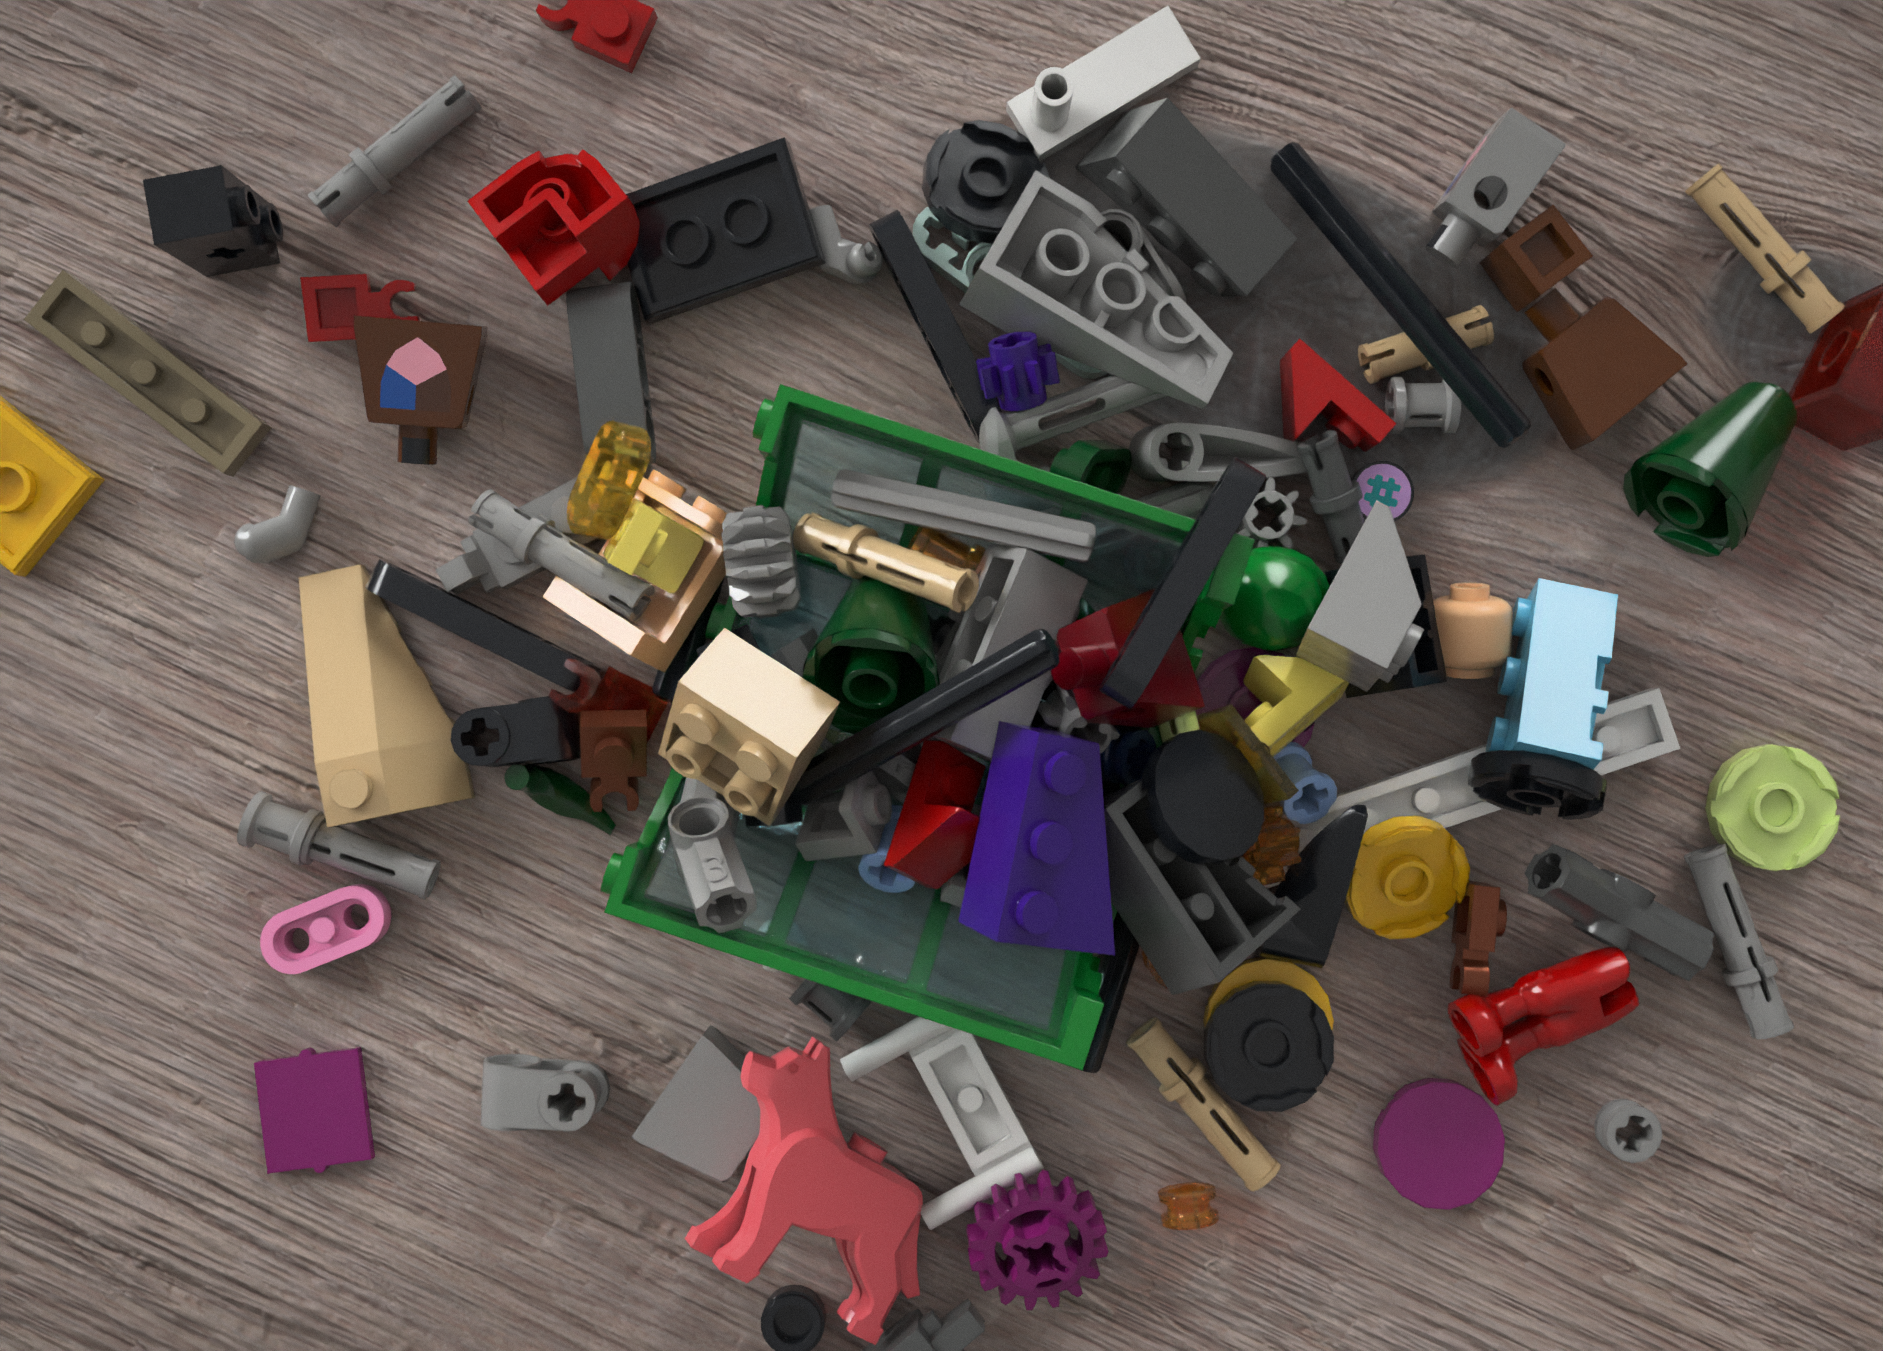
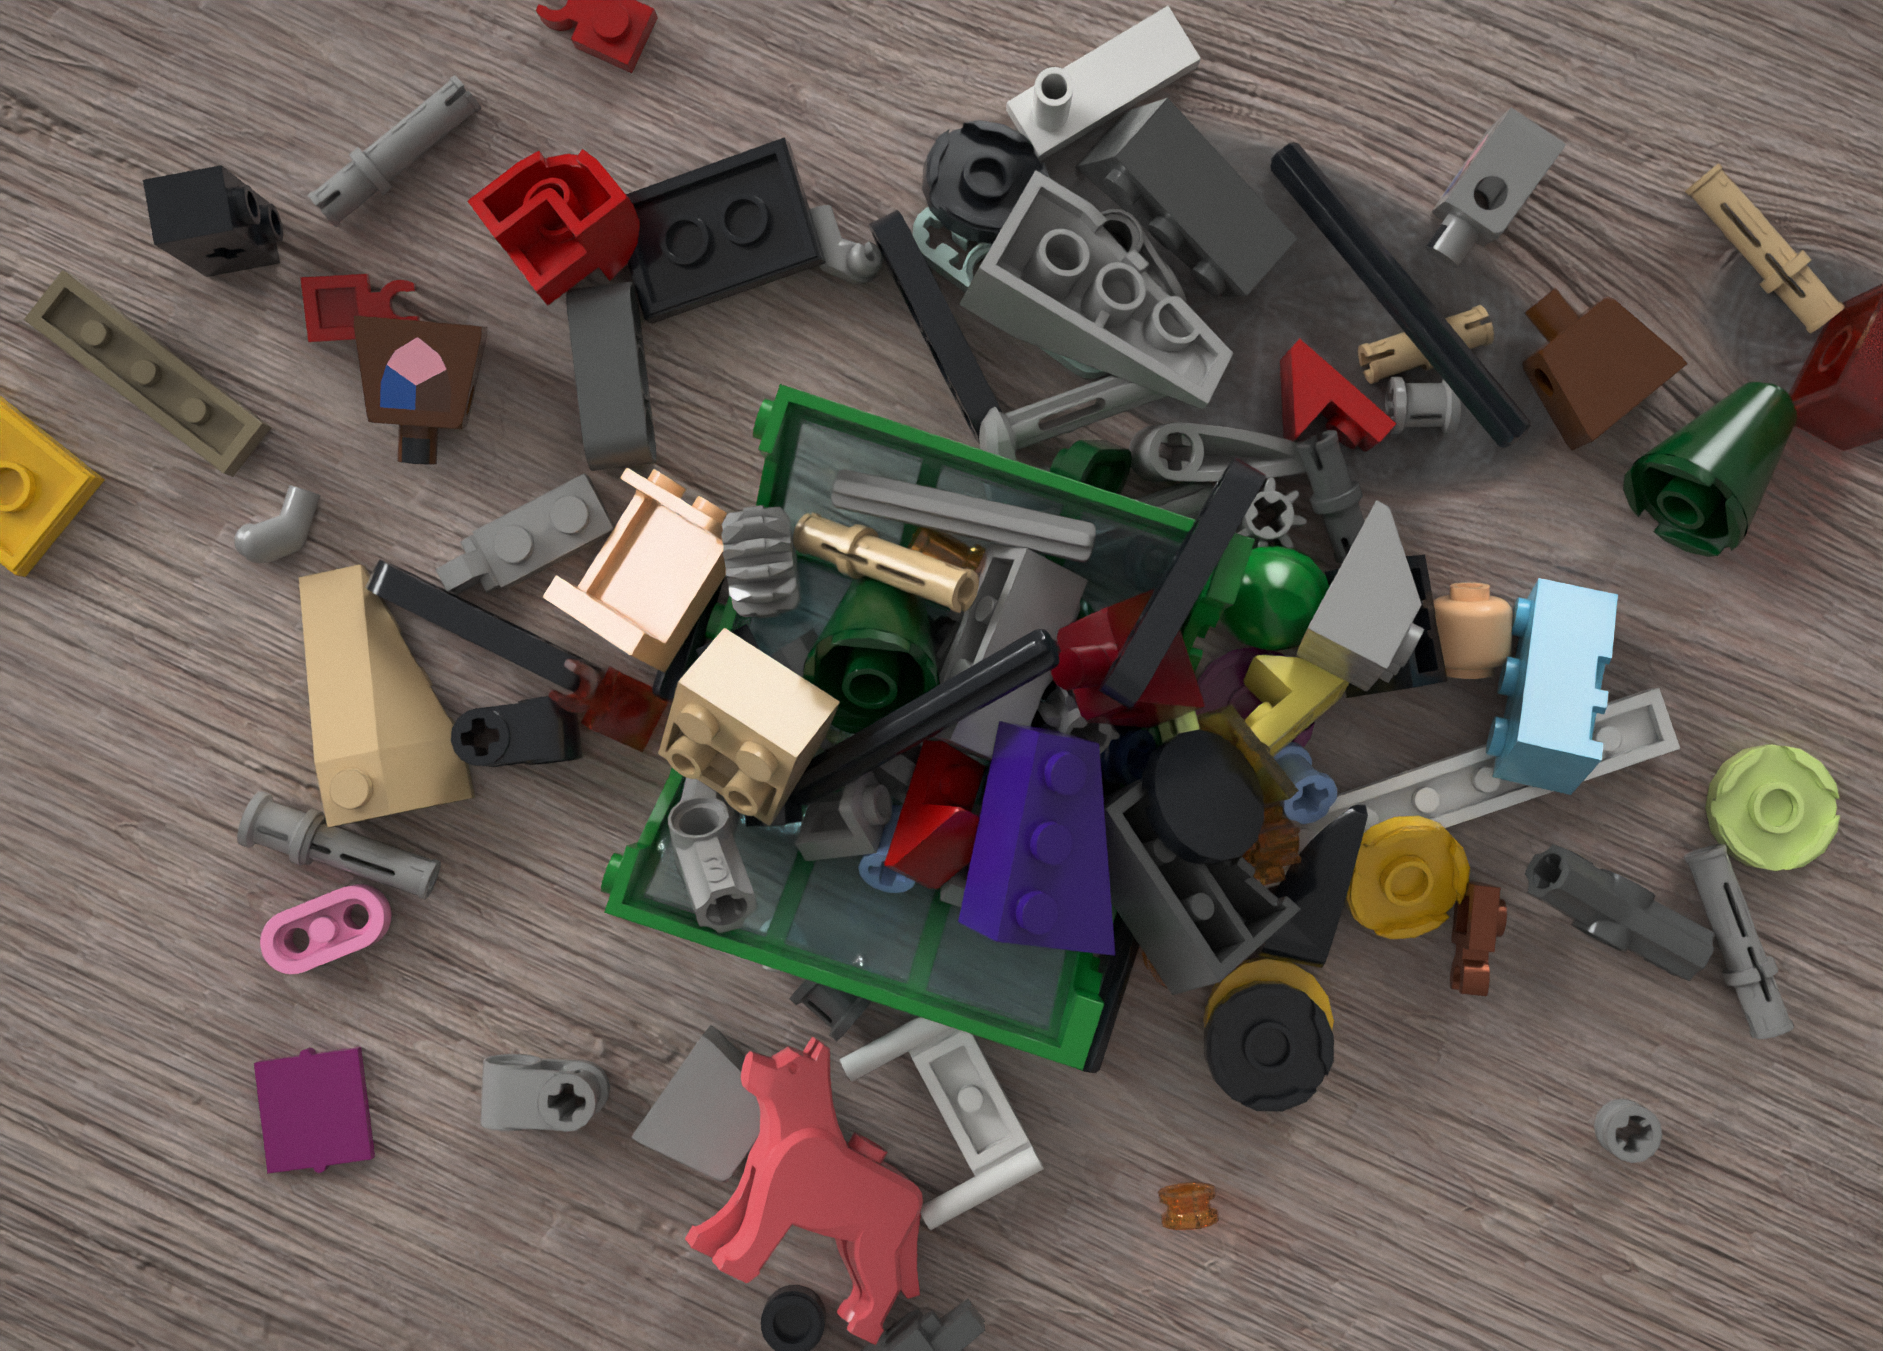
light grey pin [468,489,654,622] -> none
dark green bar [504,764,616,835] -> none
clear yellow beam [567,420,651,540] -> none
copper plate [580,710,647,812] -> none
light yellow slope [603,498,704,593] -> none
magenta gear [966,1170,1108,1311] -> none
dark purple gear [976,332,1060,411] -> none
tan pin [1126,1017,1281,1191] -> none
tile [1351,461,1414,522] -> none
magenta tile [1373,1078,1505,1210] -> none
red piece [1448,946,1639,1106] -> none
black tile [1467,750,1607,820] -> none
reddish brown brick [1479,205,1593,312] -> none

